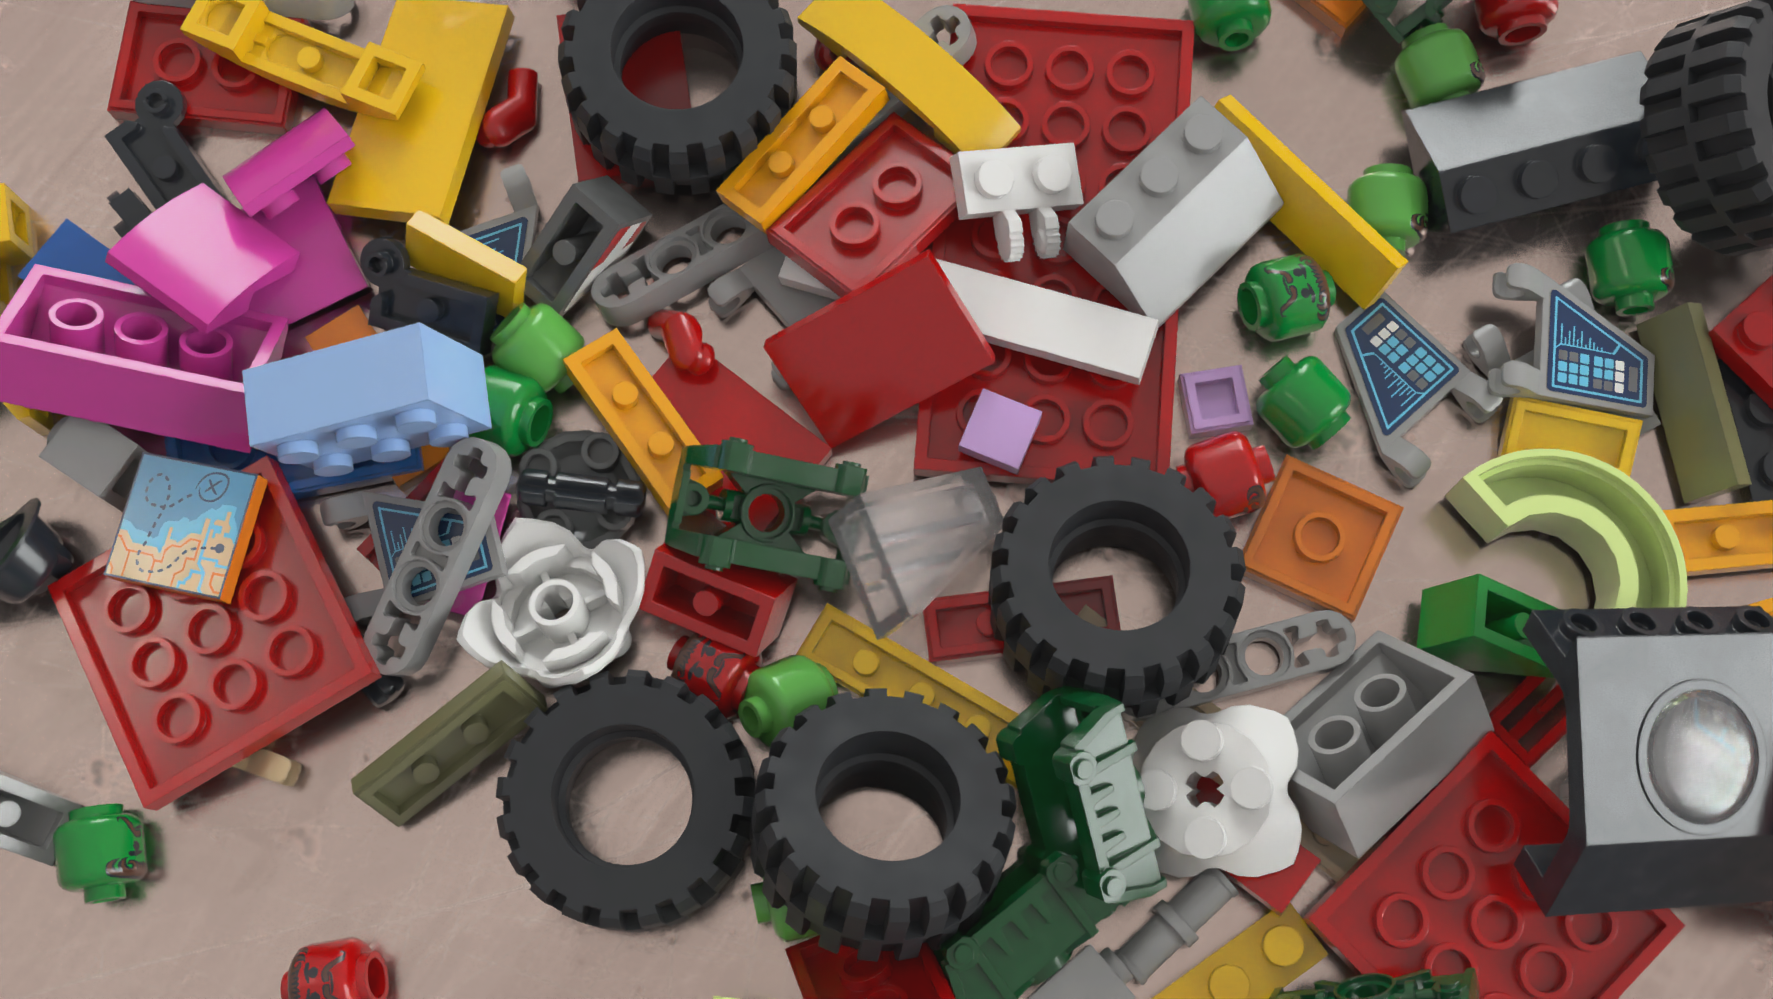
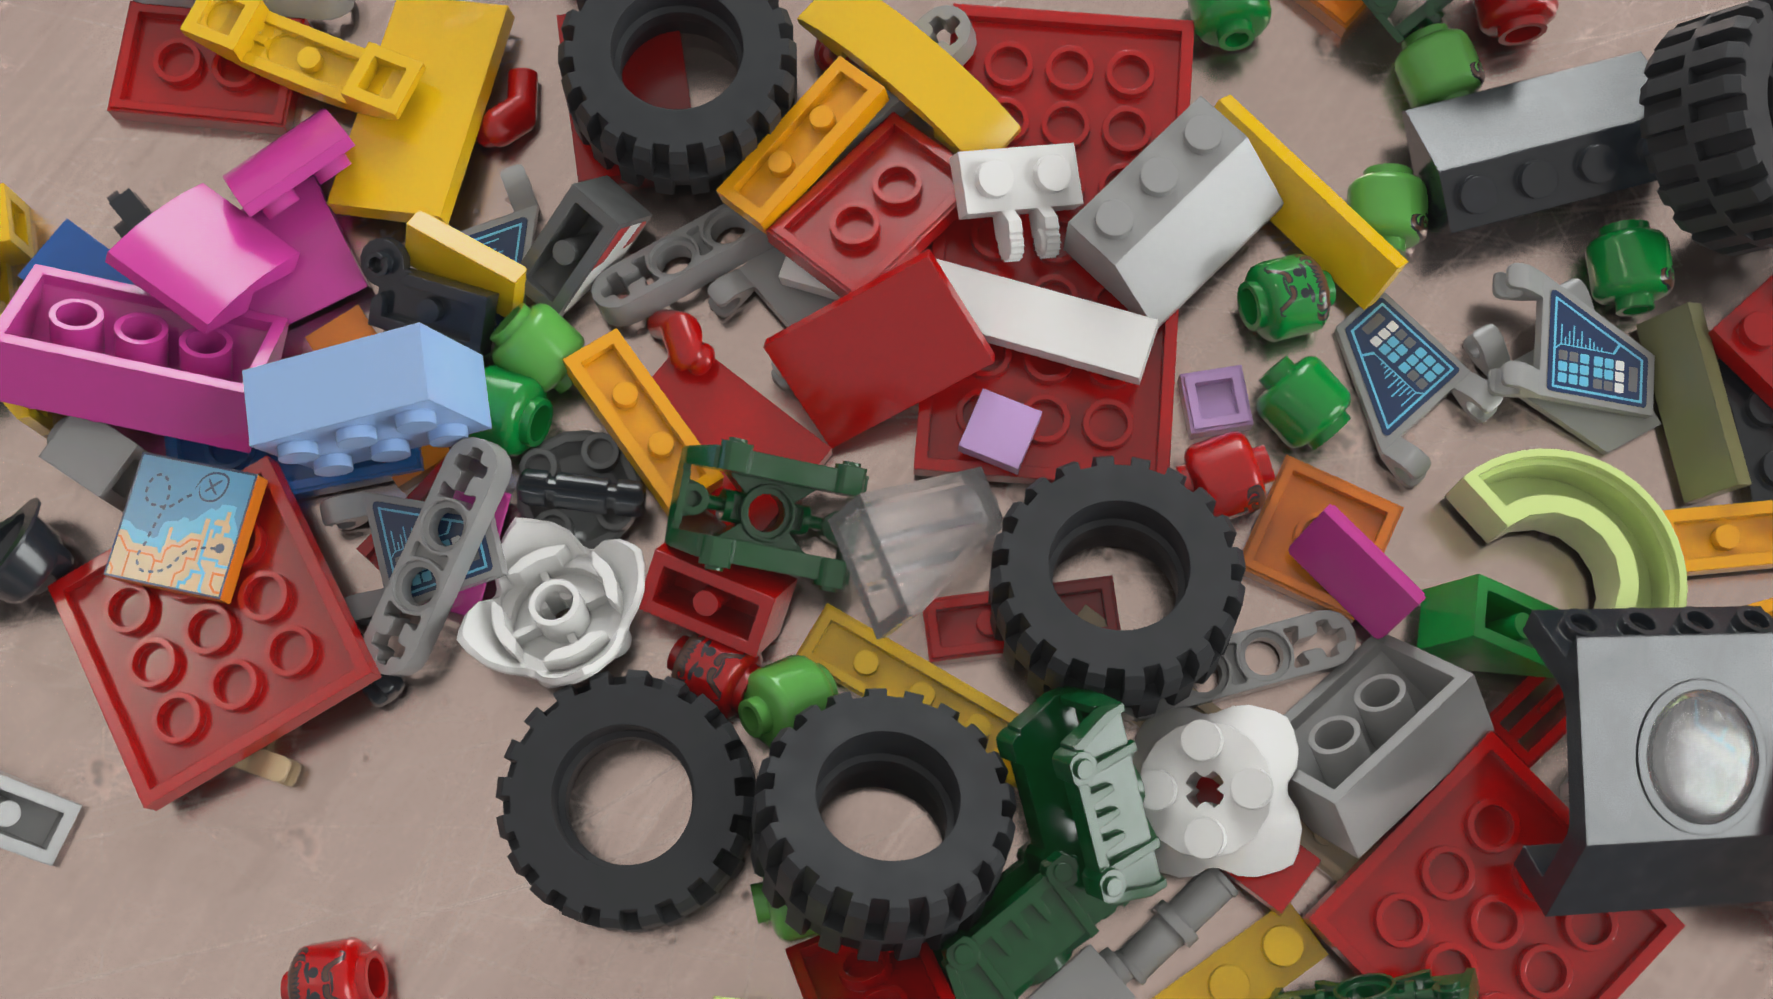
green head [53,803,148,904] -> none
black hinge [105,80,230,210] -> none
olive tile [351,660,548,828] -> none
yellow tile [1497,397,1643,477] -> none
none -> dark pink slope [1288,504,1426,640]

